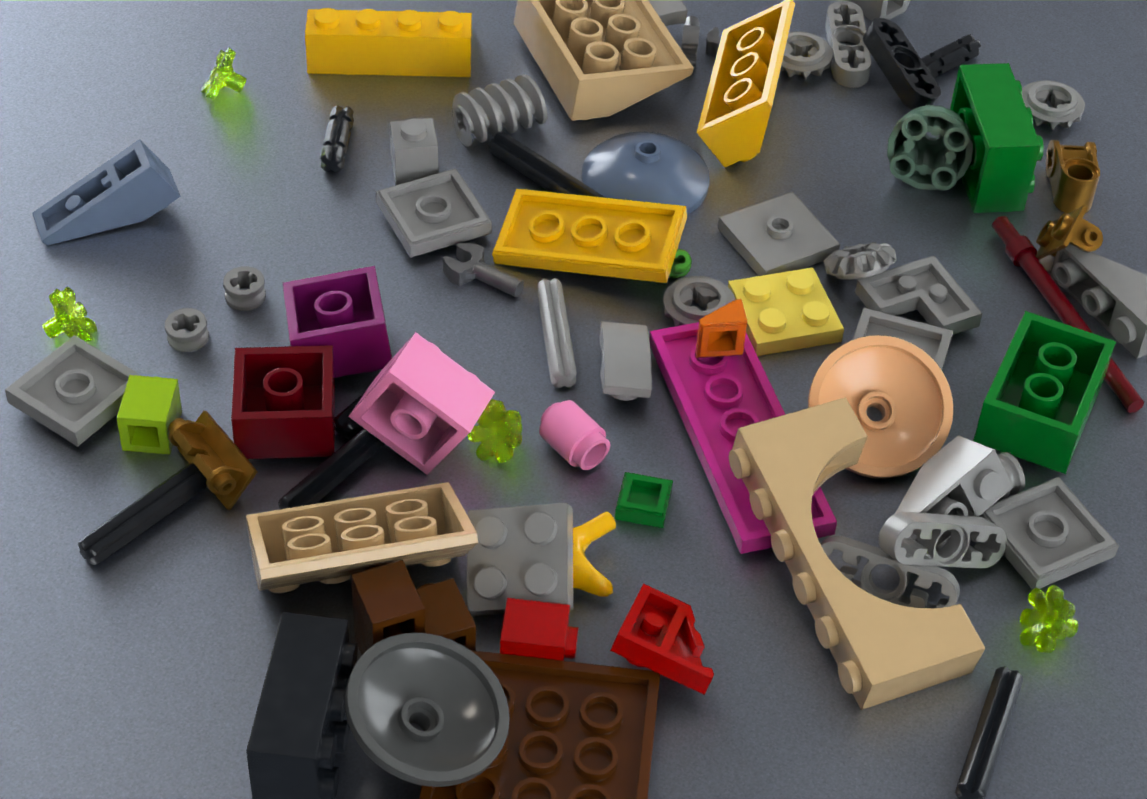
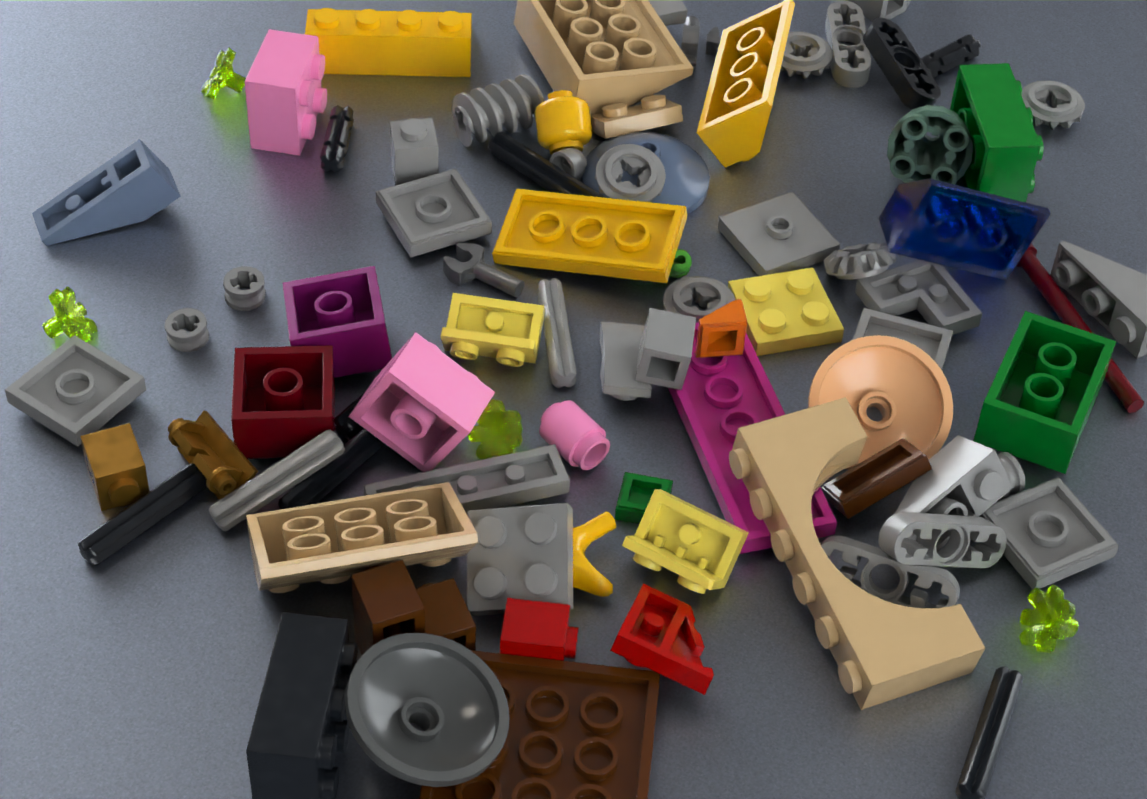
lime brick [117,375,182,455] -> none
pearl gold hinge [1036,206,1103,260] -> none
pearl gold piece [1046,140,1101,214] -> none
none -> pearl gold brick [81,423,149,511]
none -> light grey axle [209,429,345,531]
none -> bright pink brick [245,29,327,156]
none -> light grey plate [364,444,570,515]
none -> light yellow bracket [440,293,545,367]
none -> yellow head [535,90,592,155]
none -> light grey hinge [550,148,587,180]
none -> tan plate [590,95,683,139]
none -> light grey gear [595,144,666,202]
none -> light yellow bracket [622,489,749,594]
none -> light grey brick [635,308,696,390]
none -> reddish brown tile [821,439,932,519]
none -> clear blue slope [878,178,1050,280]

